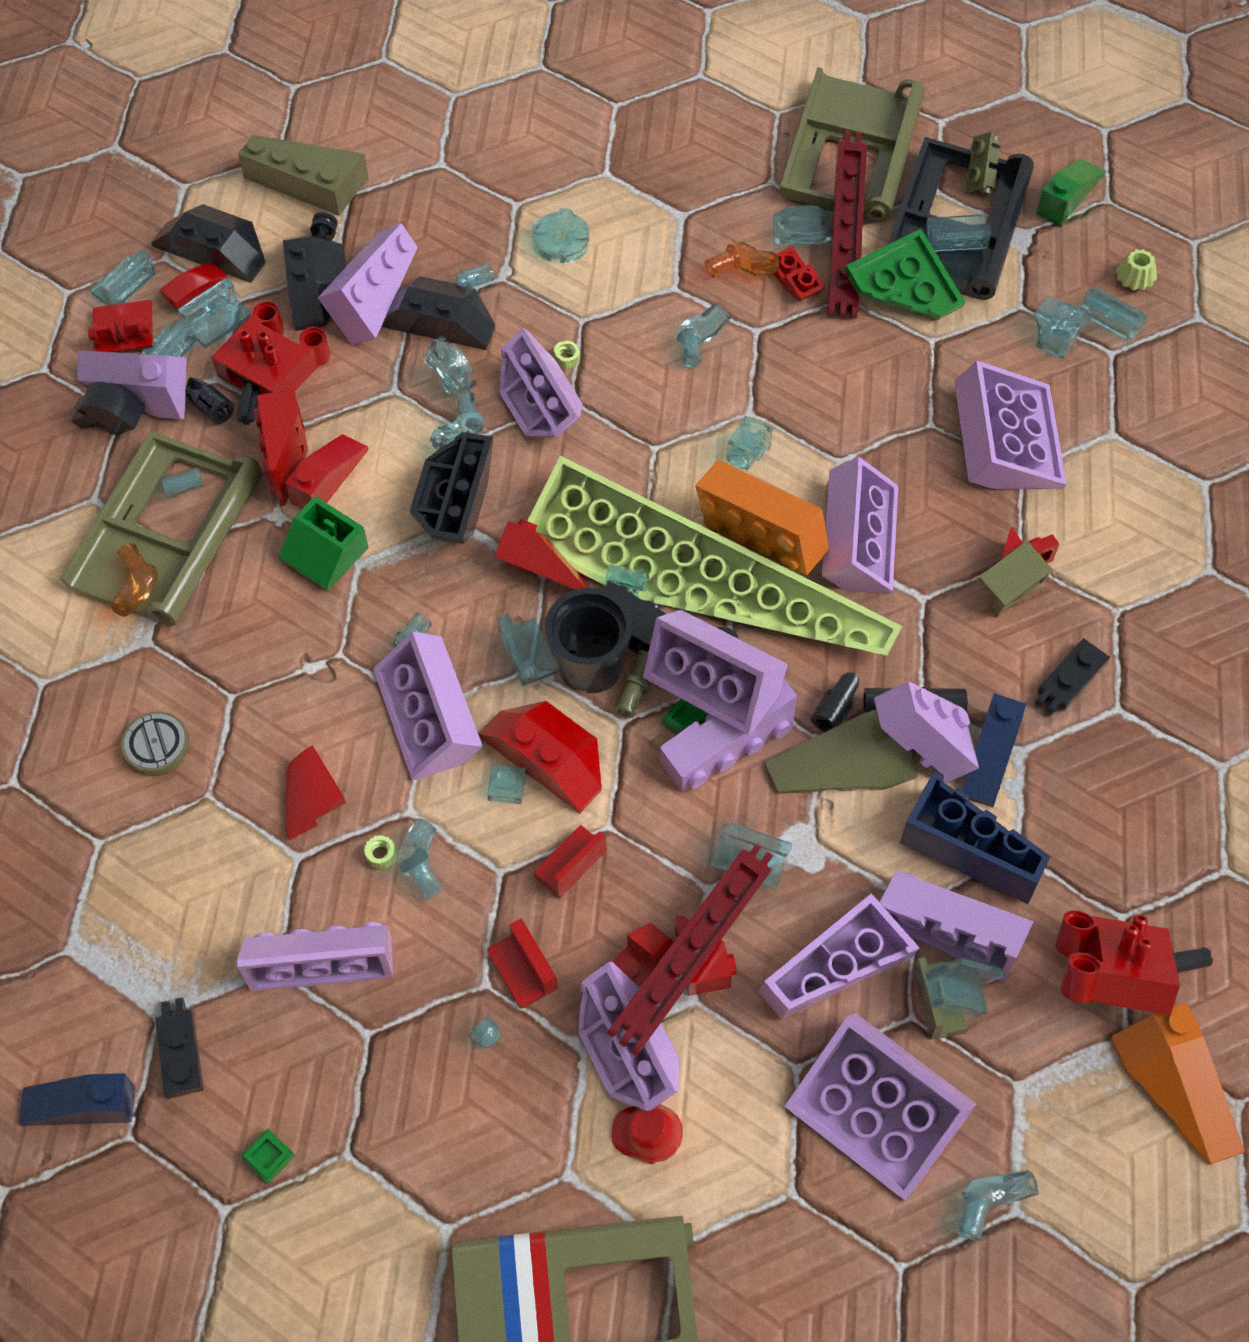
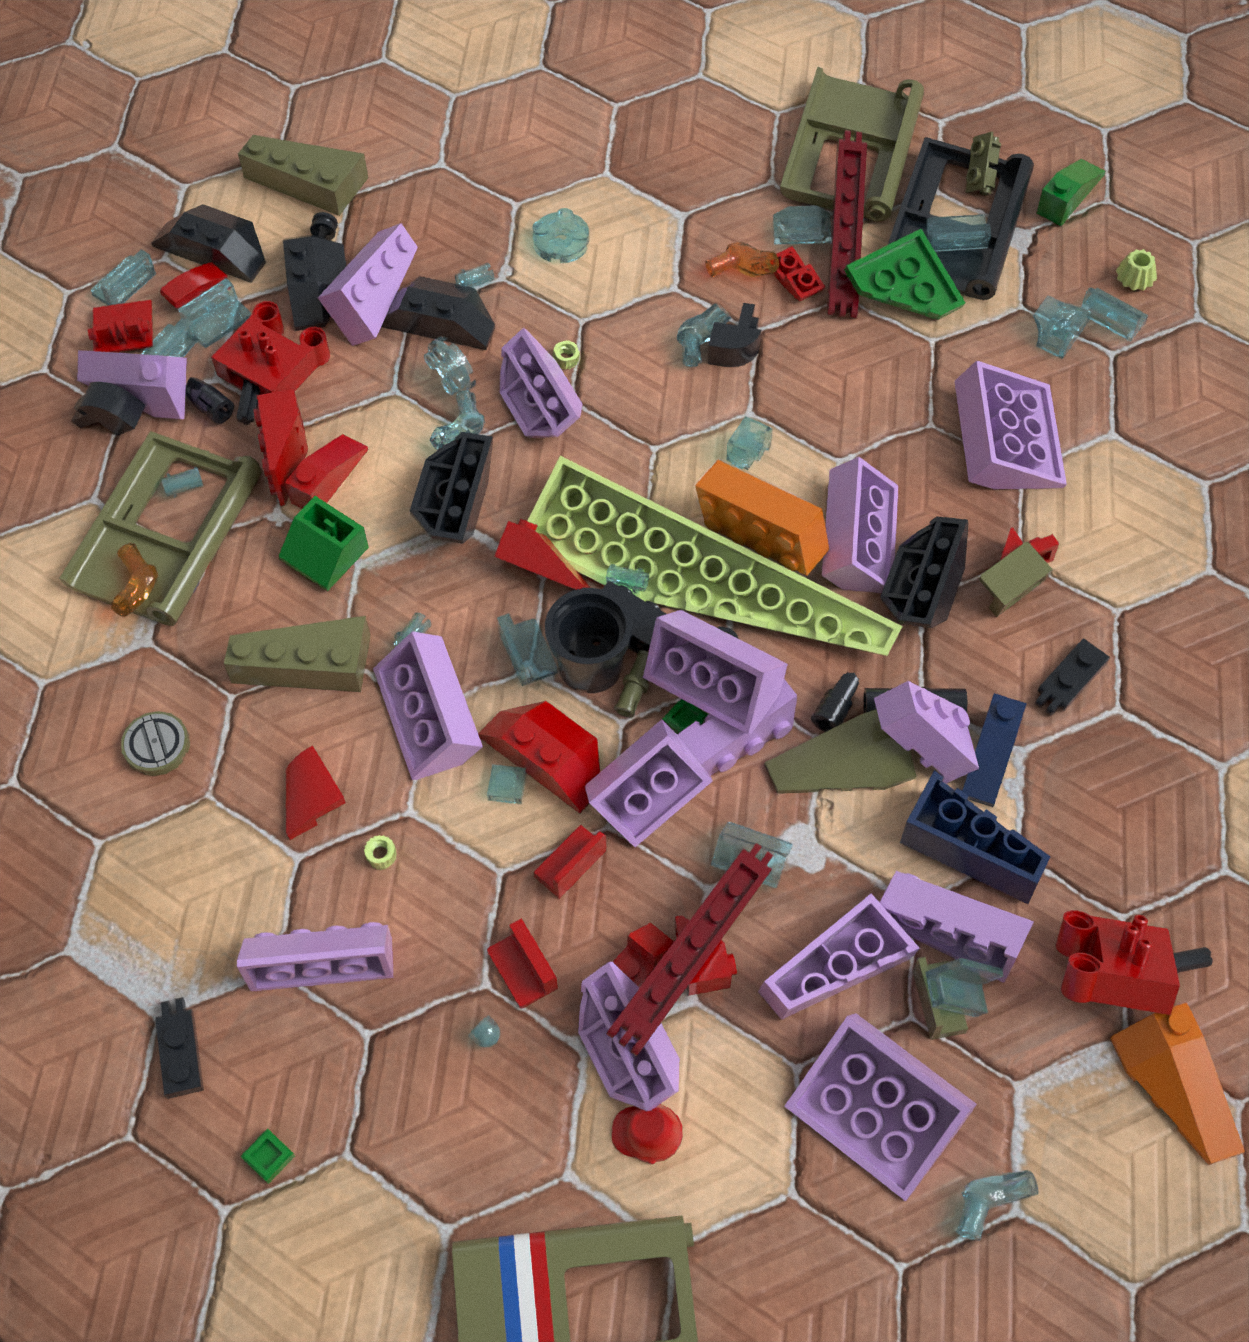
dark blue slope [19,1073,135,1126] -> none
clear light blue arm [398,818,445,901] -> none
none -> olive wedge [224,616,371,692]
none -> lavender slope [585,719,713,847]
none -> black brick [708,303,761,367]
none -> black wedge [880,516,969,628]

